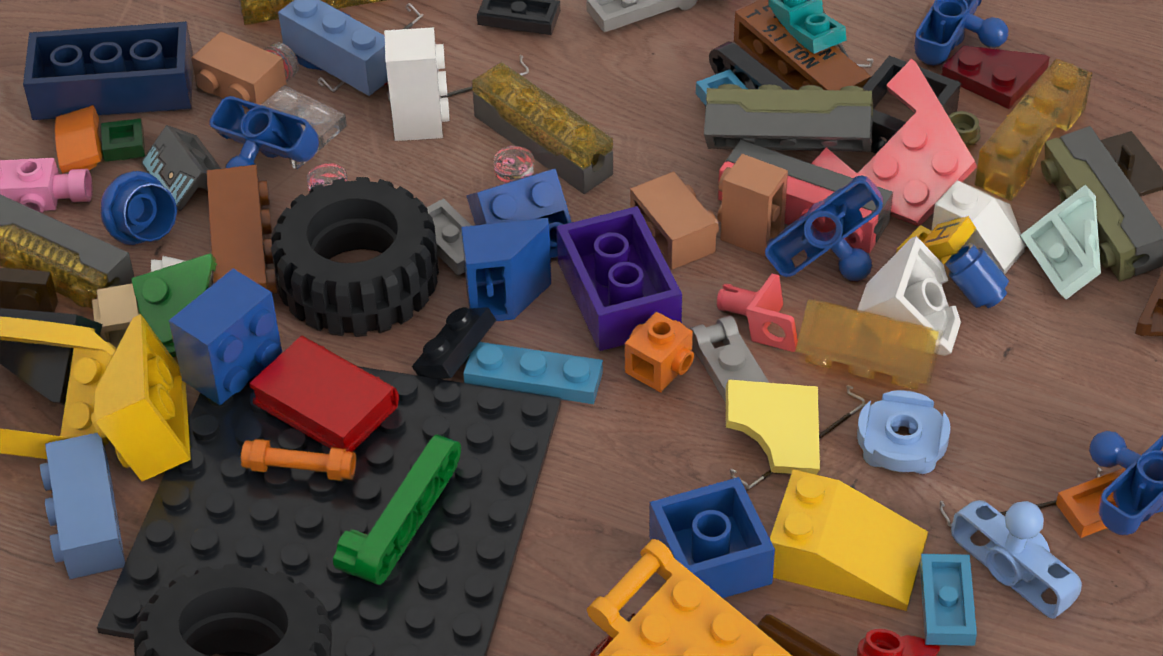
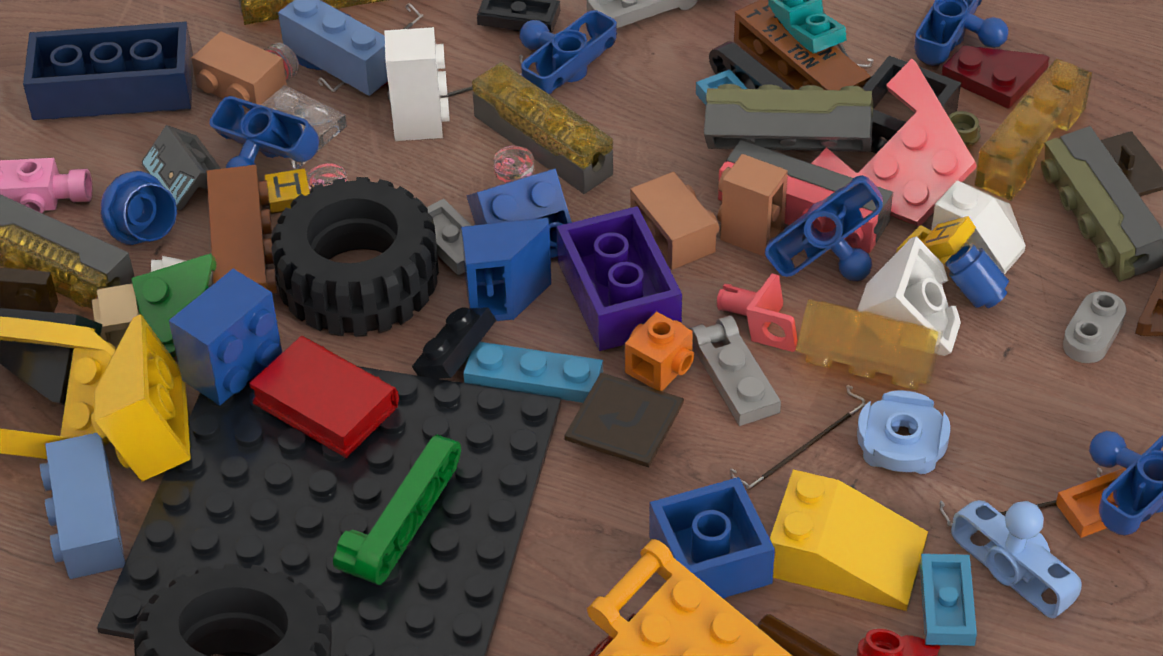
orange slope [55,105,102,174] -> none
dark green plate [101,118,145,162] -> none
orange bar [241,439,356,481] -> none
light yellow tile [726,380,820,475] -> none
light aqua wing [1020,185,1101,300] -> none
none -> yellow tile [265,168,310,213]
none -> blue piece [519,10,617,98]
none -> dark brown piece [564,372,684,468]
none -> light grey plate [1063,291,1126,363]

